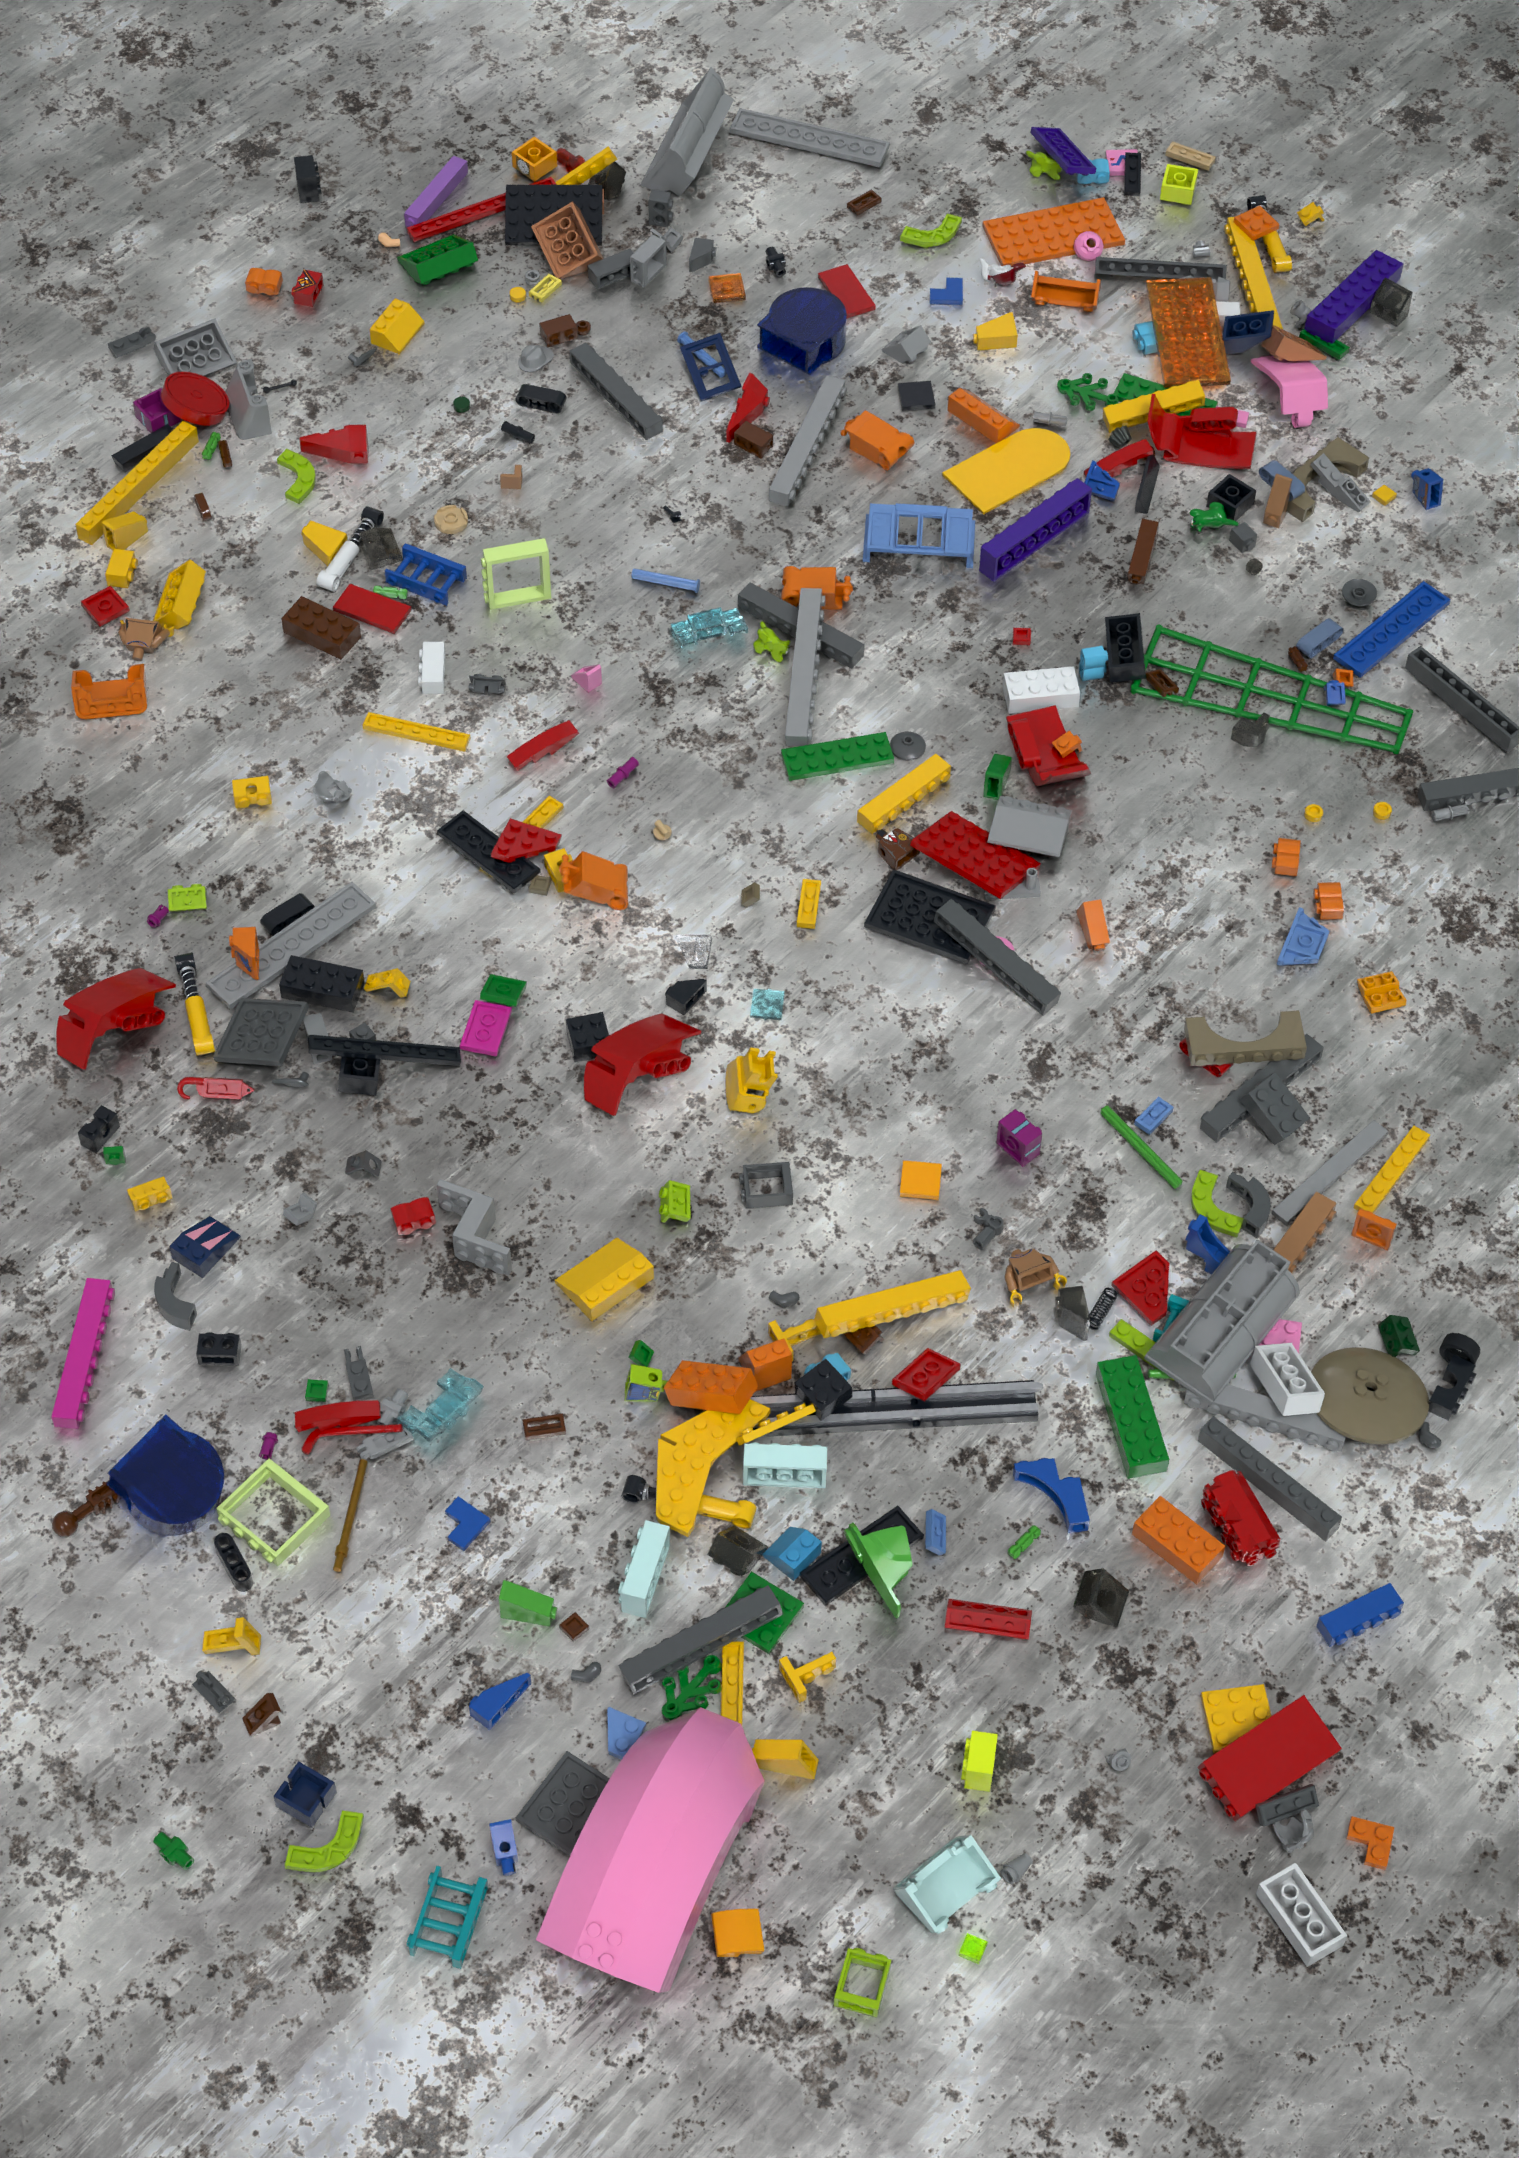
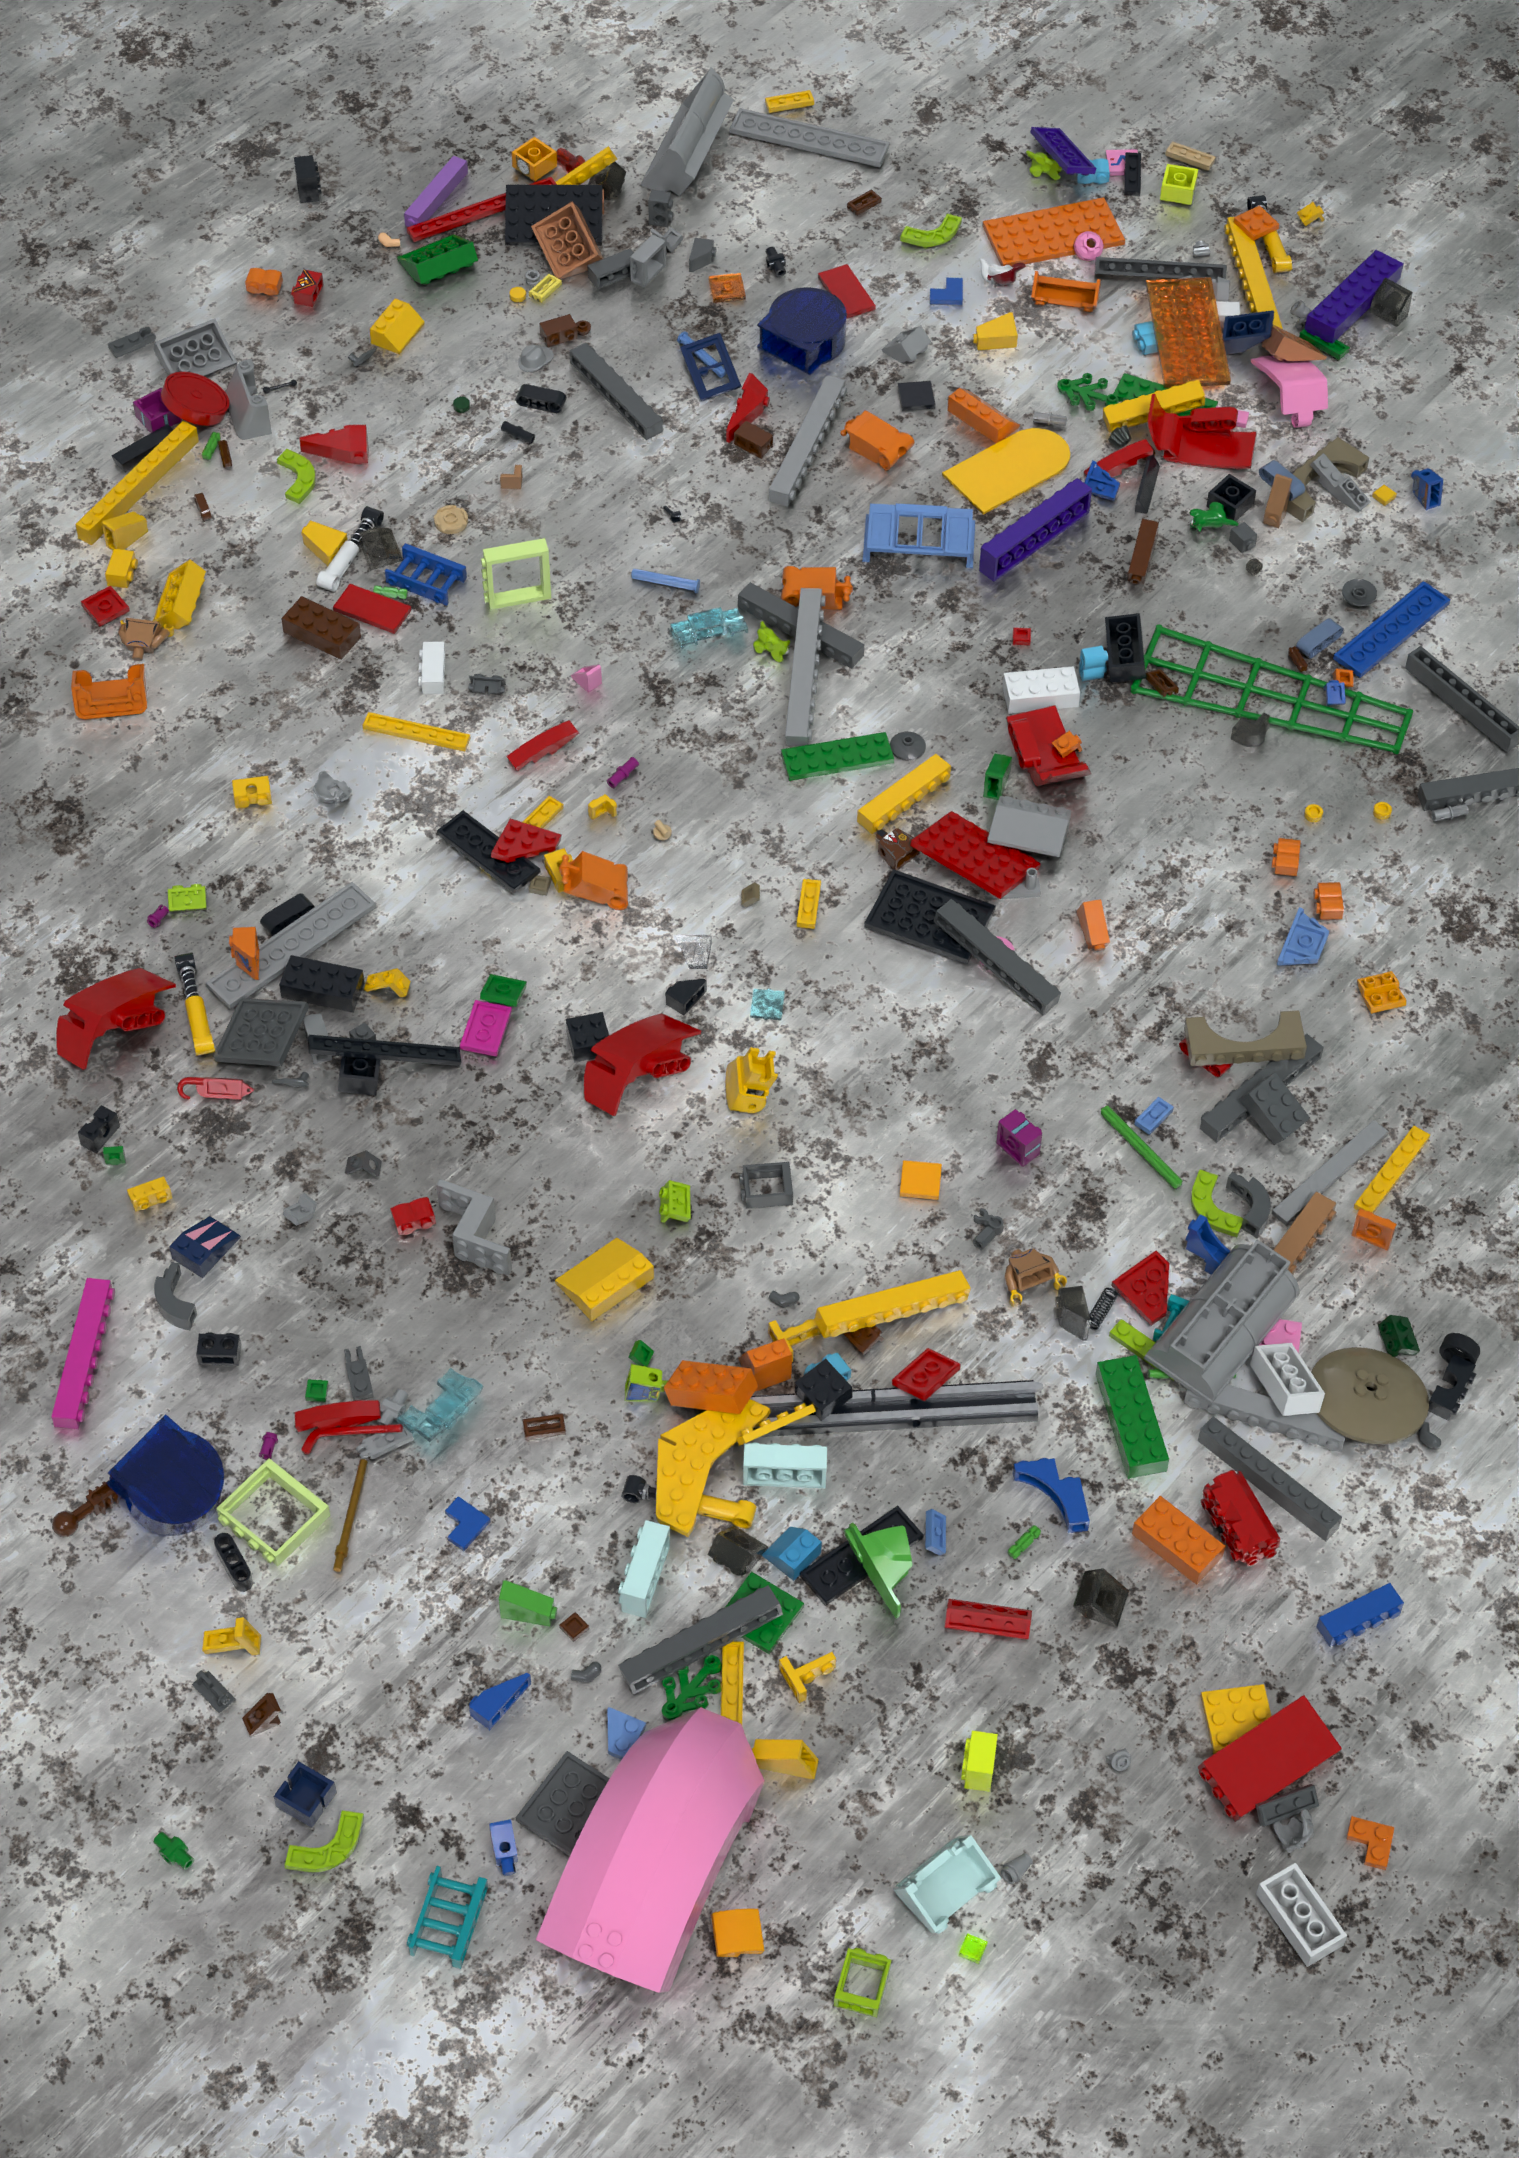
none -> yellow bracket [588,794,617,820]
none -> yellow plate [765,90,814,113]

